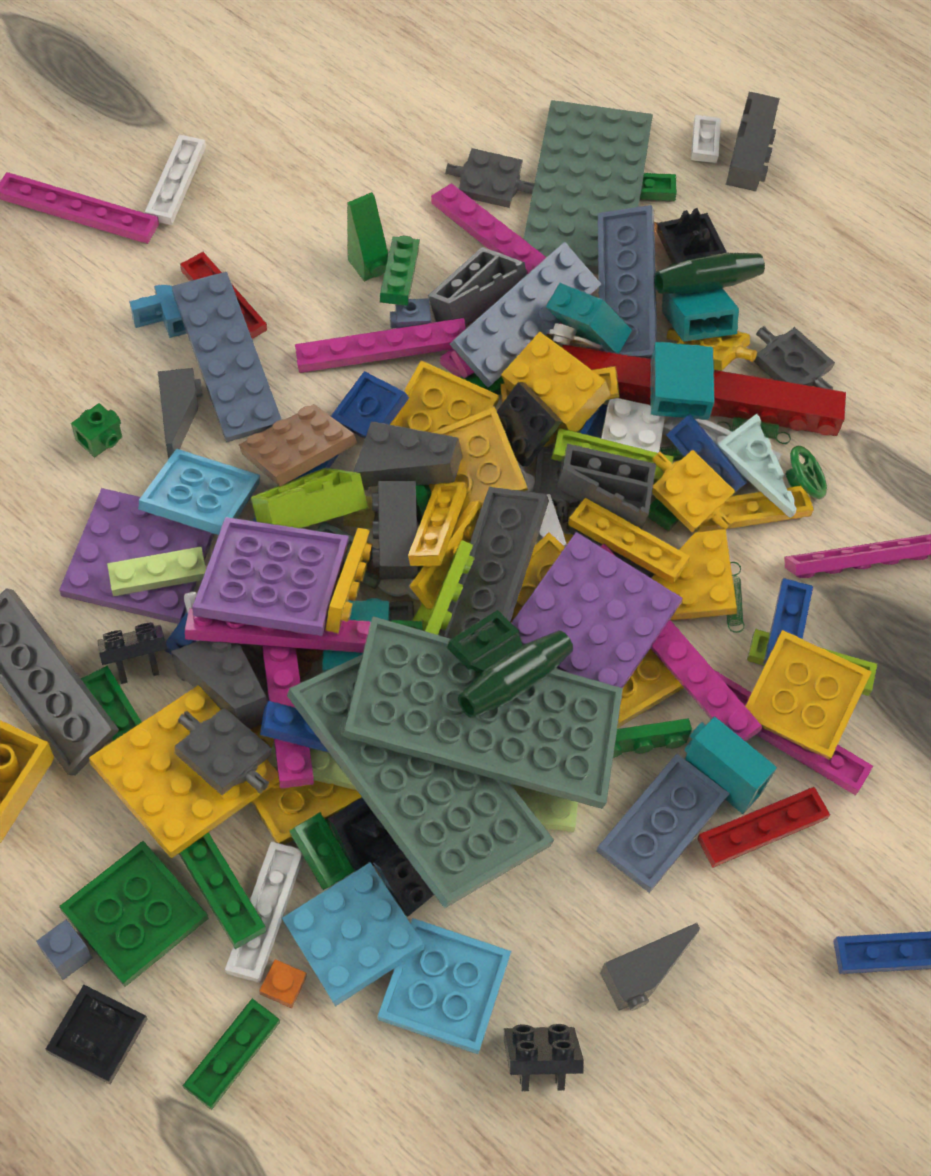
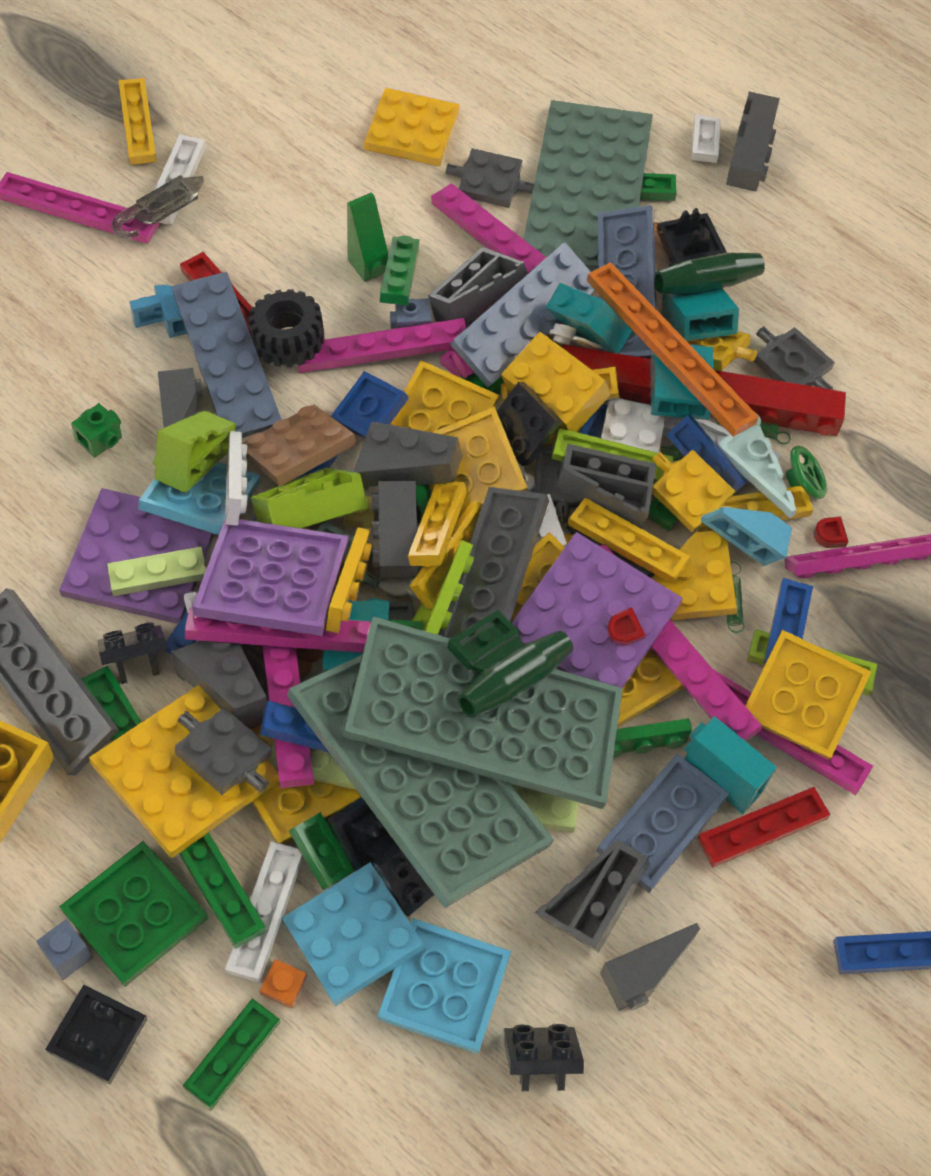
none -> clear smoke plate [112,175,204,239]
none -> yellow plate [118,78,157,165]
none -> lime wedge [153,410,236,493]
none -> white plate [225,431,247,526]
none -> black tyre [249,289,325,368]
none -> yellow plate [364,87,460,167]
none -> dark grey wedge [535,840,650,953]
none -> orange plate [587,262,759,437]
none -> red tile [607,607,646,646]
none -> medium azure slope [701,507,792,566]
none -> red tile [813,516,849,548]

